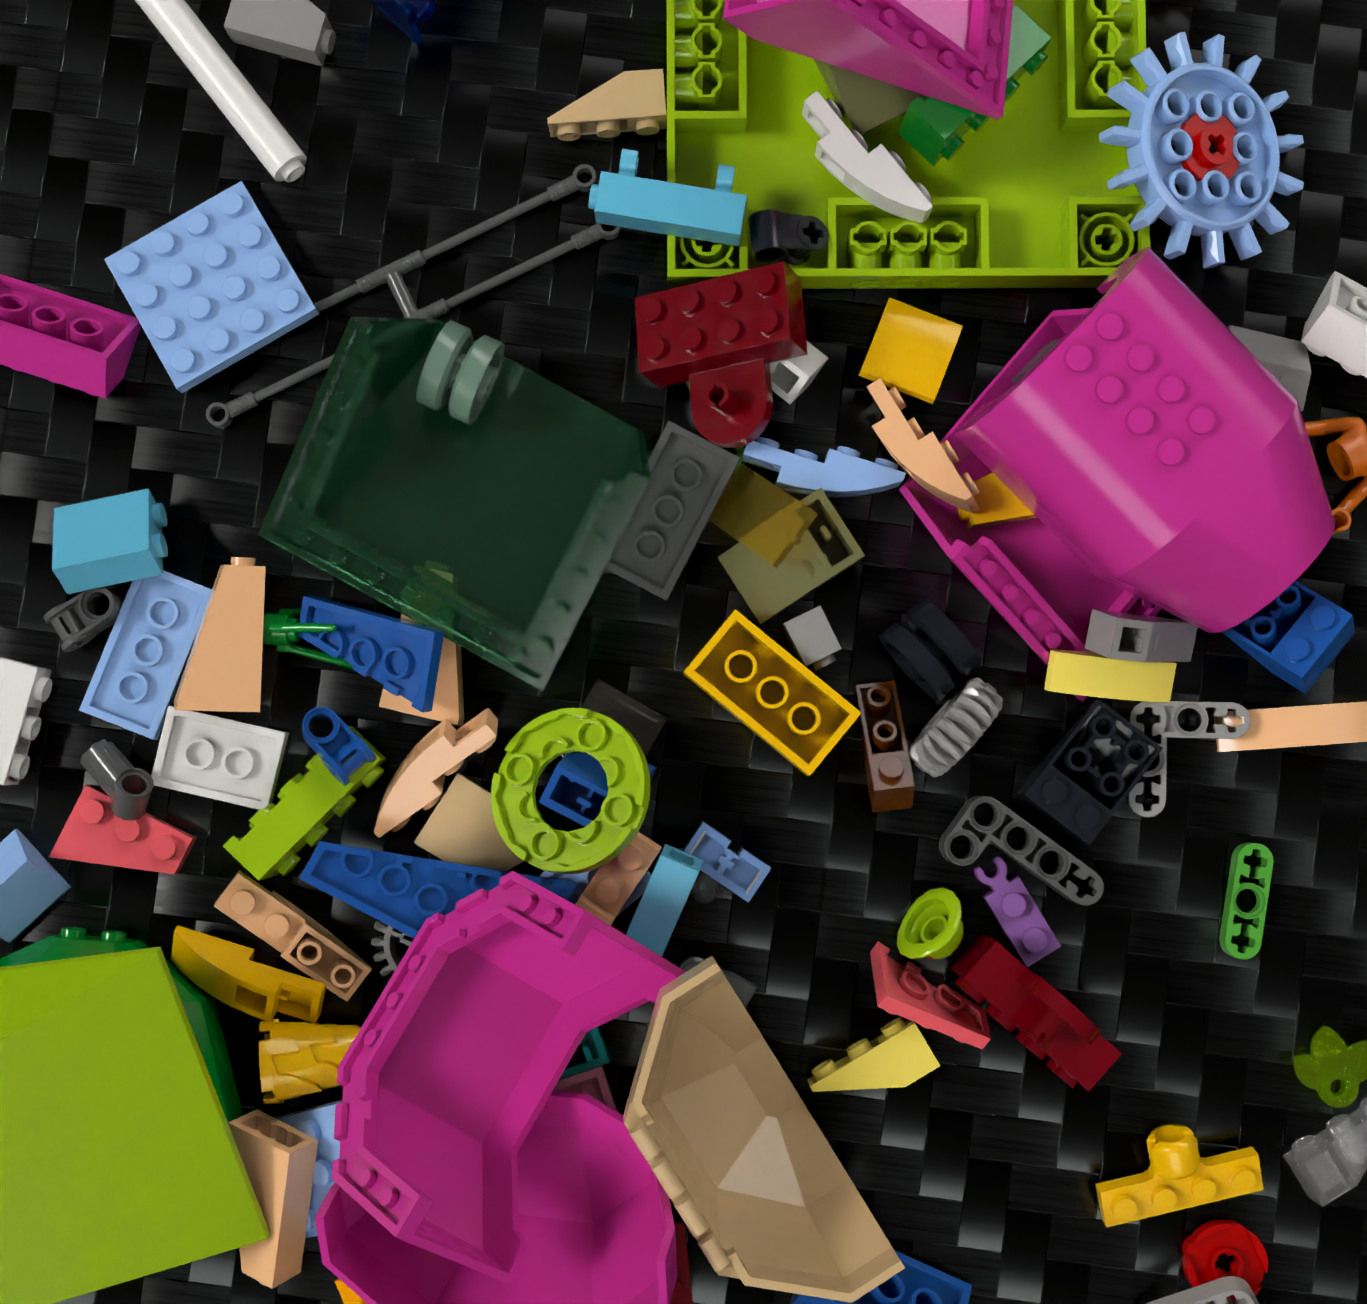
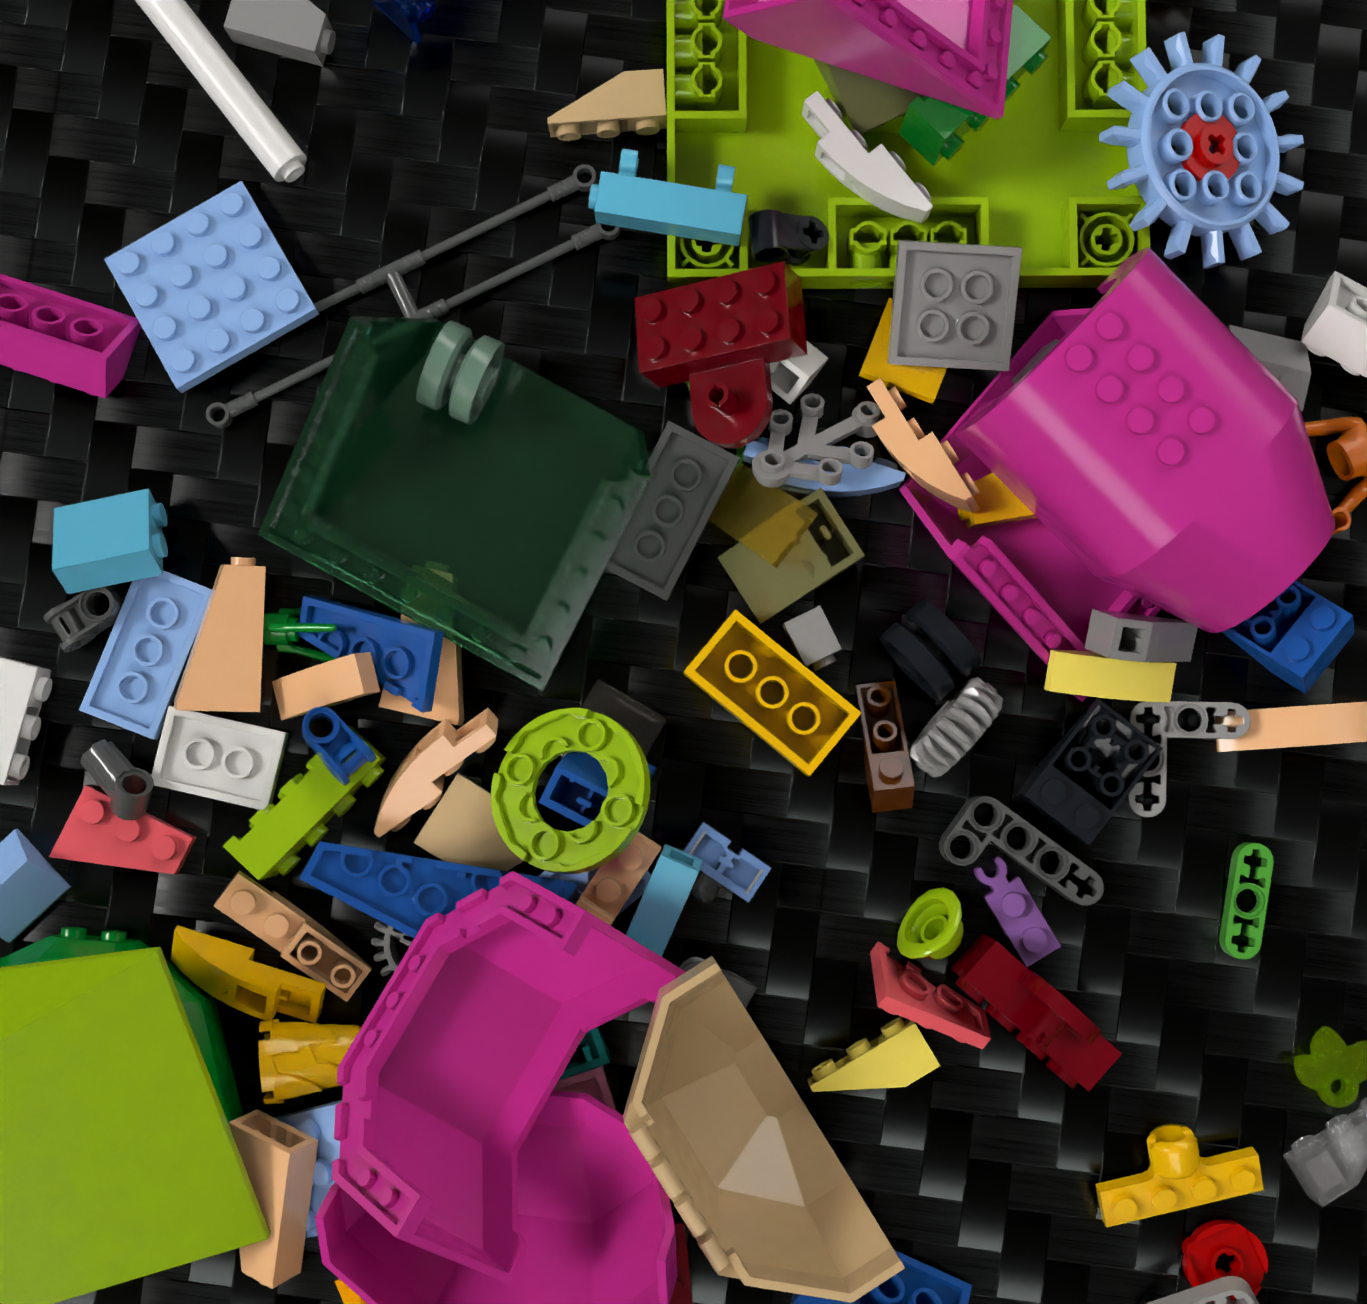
none -> light nougat slope [272,652,380,720]
none -> light grey plant [752,393,884,488]
none -> light grey plate [887,240,1022,371]

